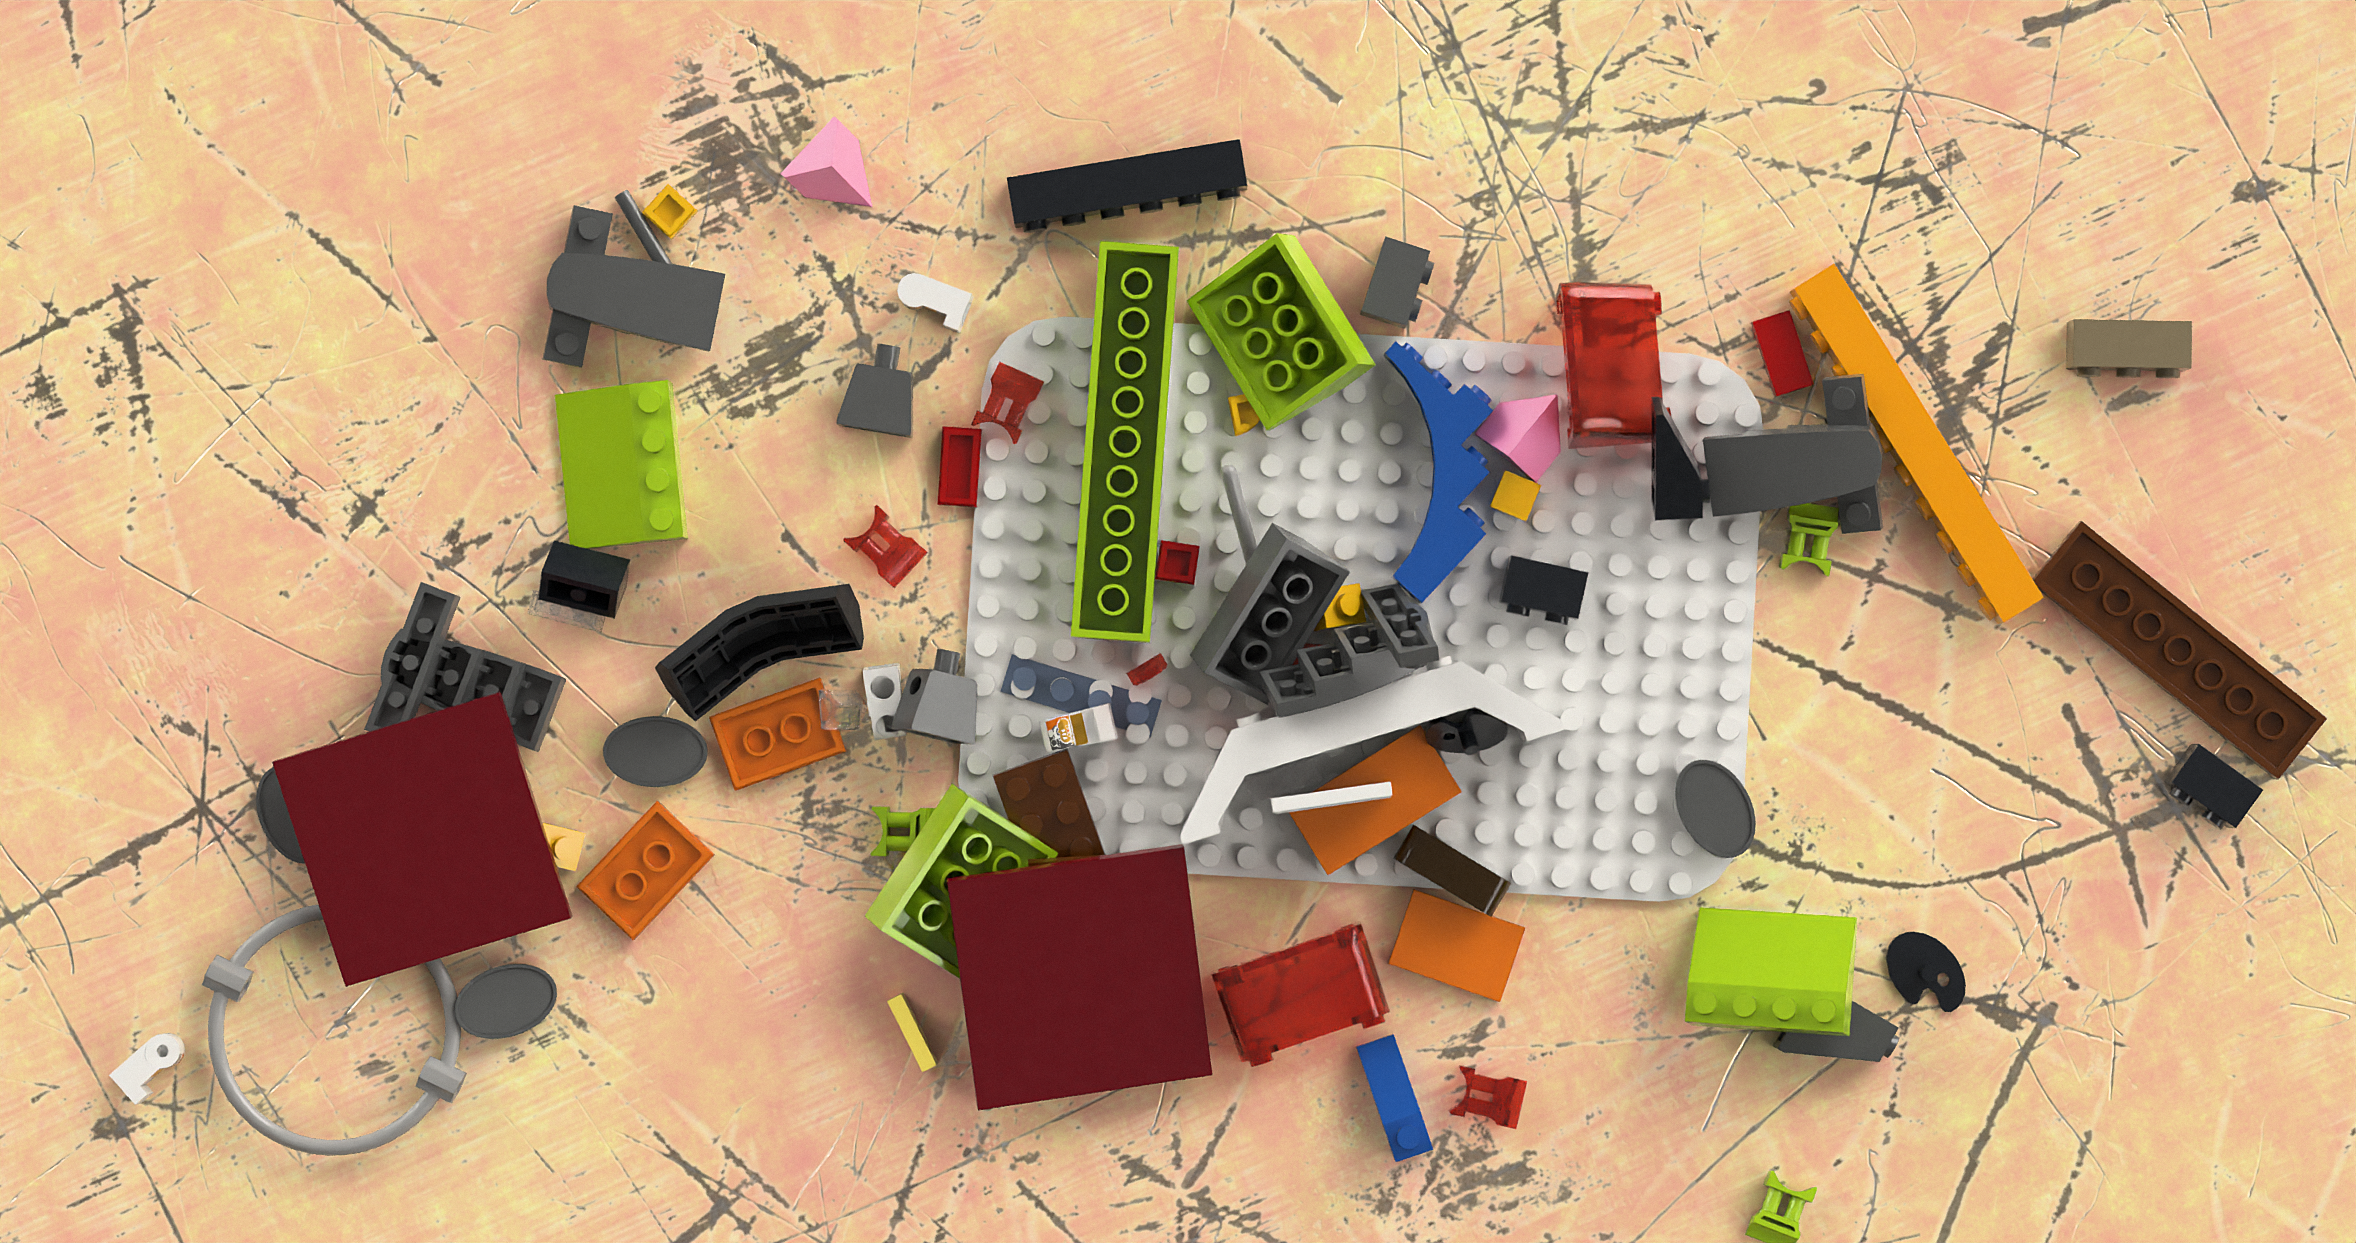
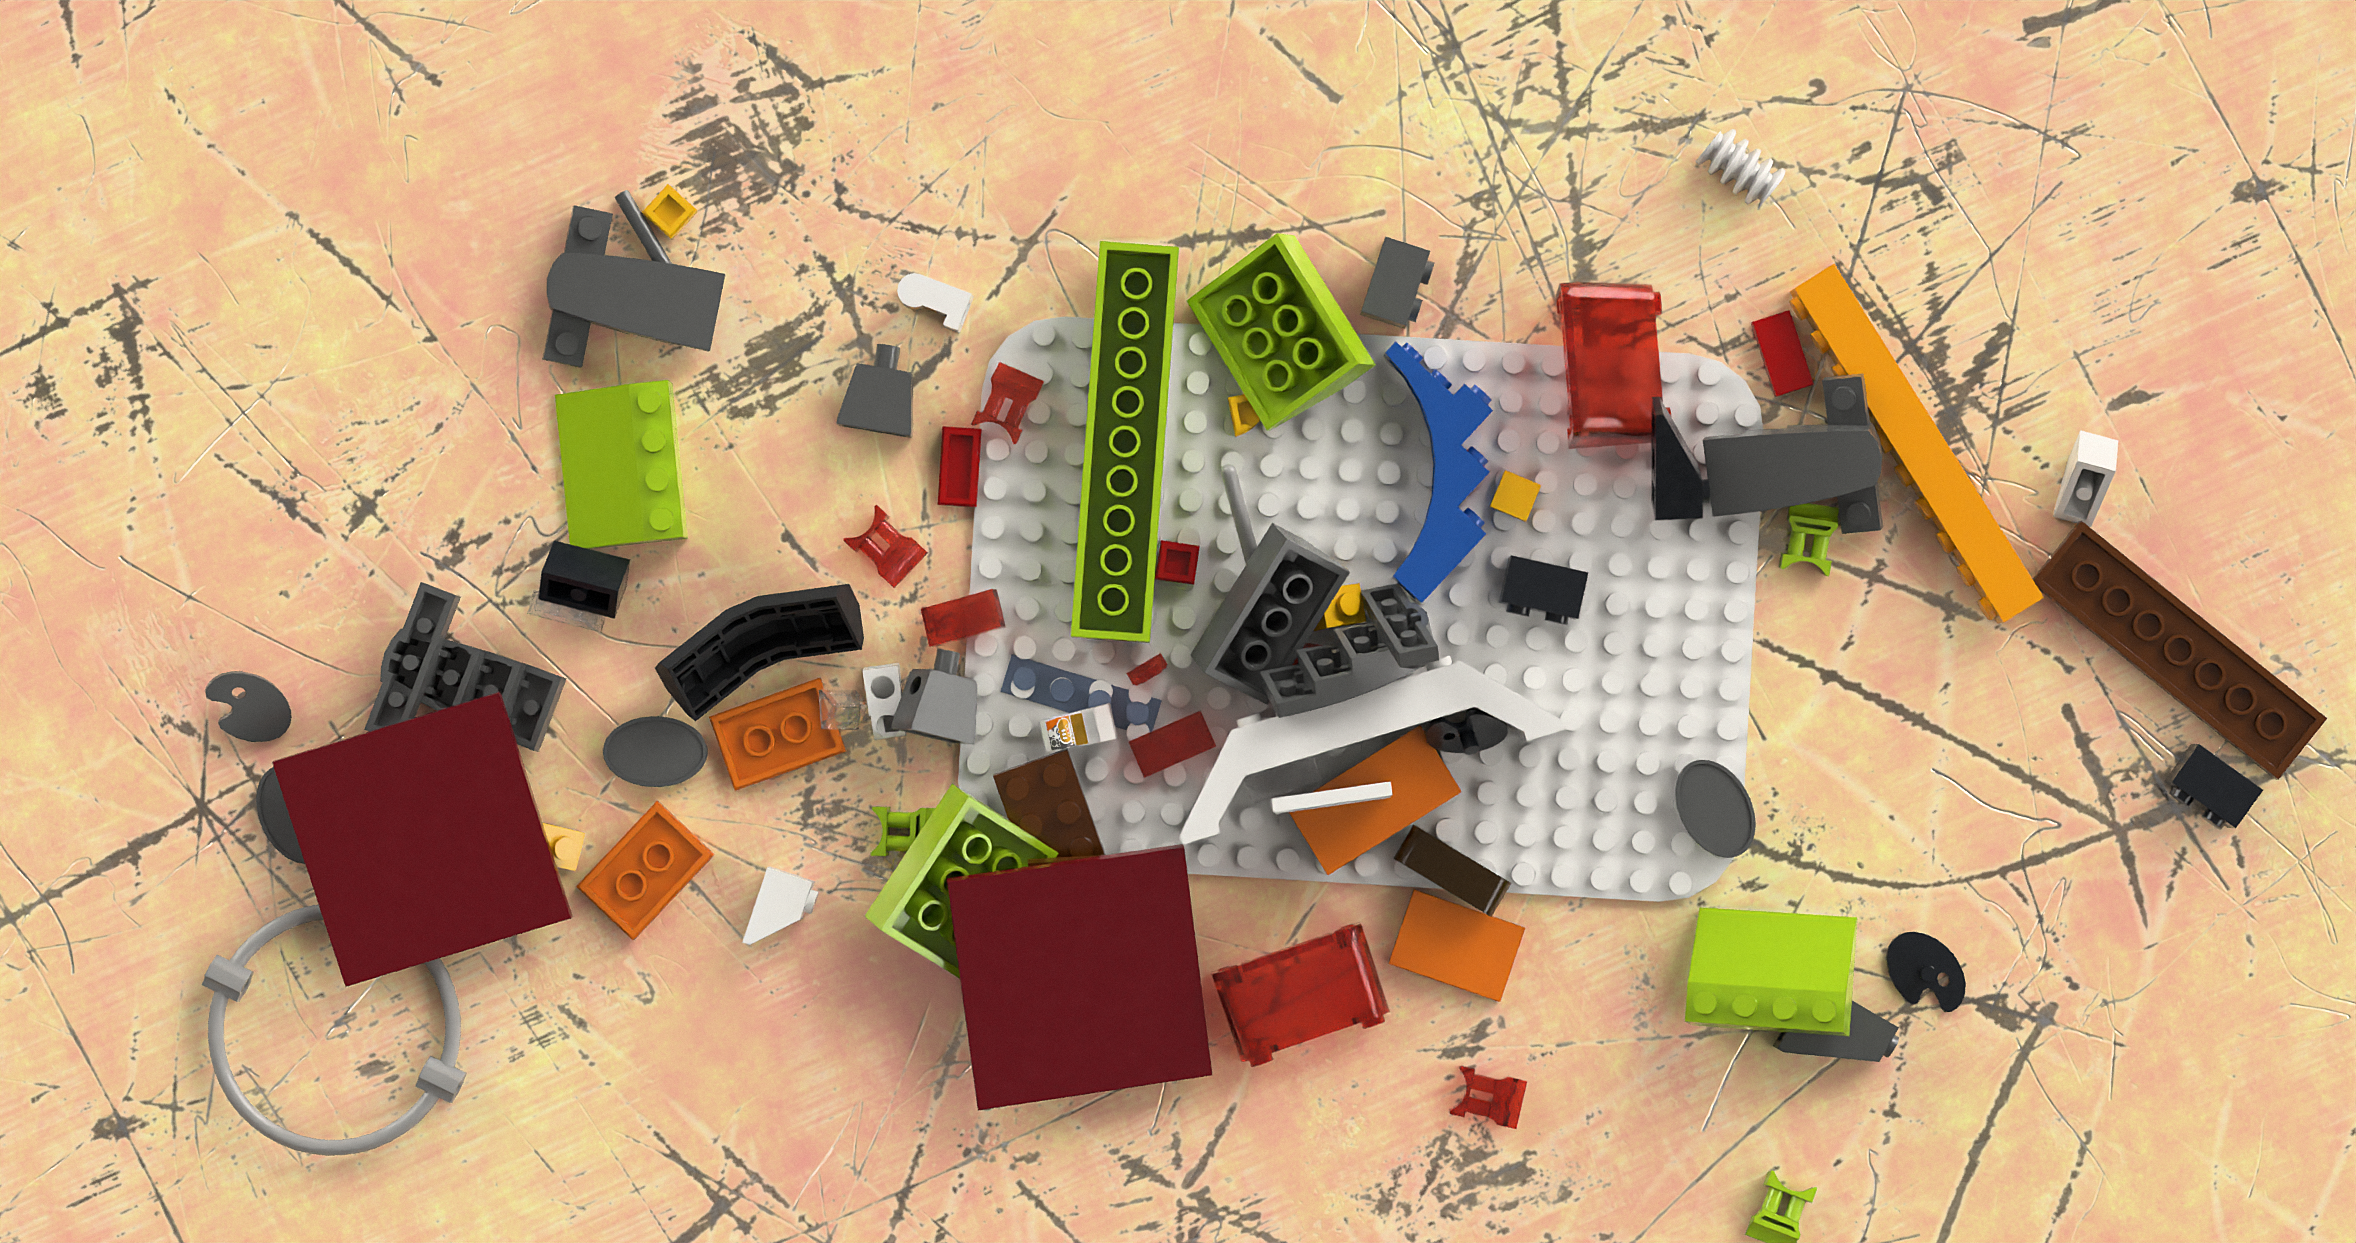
white leg [109,1033,185,1105] -> none
dark grey piece [454,964,557,1039] -> none
bright pink slope [781,117,872,207] -> none
light yellow tile [887,993,938,1072] -> none
black brick [1007,139,1248,233] -> none
blue slope [1356,1034,1433,1162] -> none
bright pink slope [1475,394,1561,483] -> none
dark tan brick [2066,319,2192,378] -> none
none -> dark grey piece [205,671,292,742]
none -> white slope [742,866,819,945]
none -> clear red tile [921,589,1006,647]
none -> clear red tile [1129,710,1216,778]
none -> white piece [1696,129,1786,210]
none -> white slope [2053,430,2118,527]

